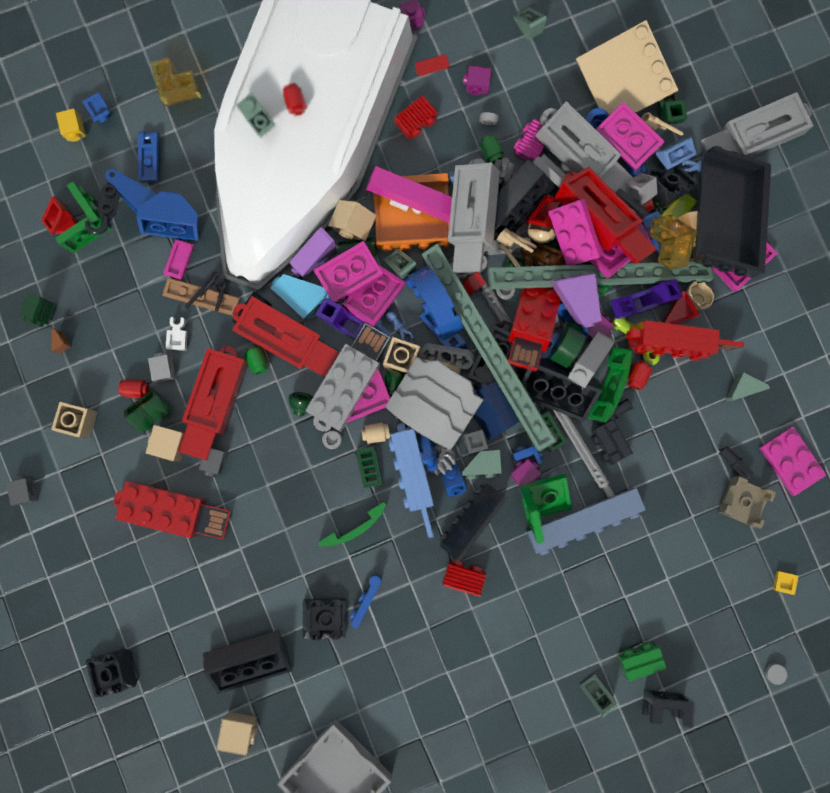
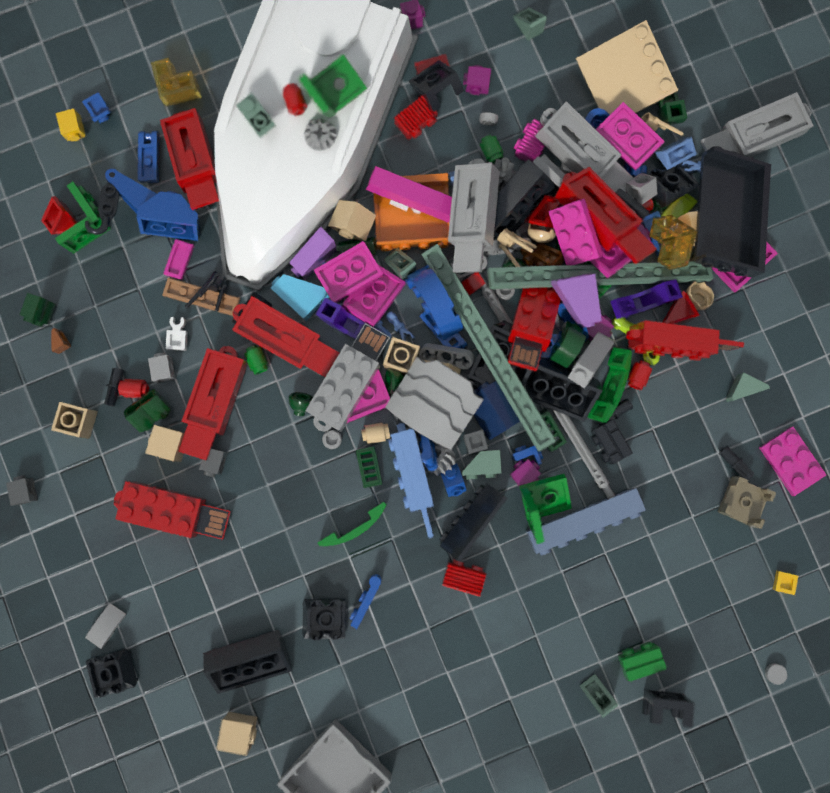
none -> light grey slope [85,603,126,649]
none -> black axle [104,368,124,406]
none -> red piece [160,108,219,210]
none -> green bracket [298,54,368,118]
none -> light grey gear [304,118,336,151]
none -> black panel [409,60,464,112]

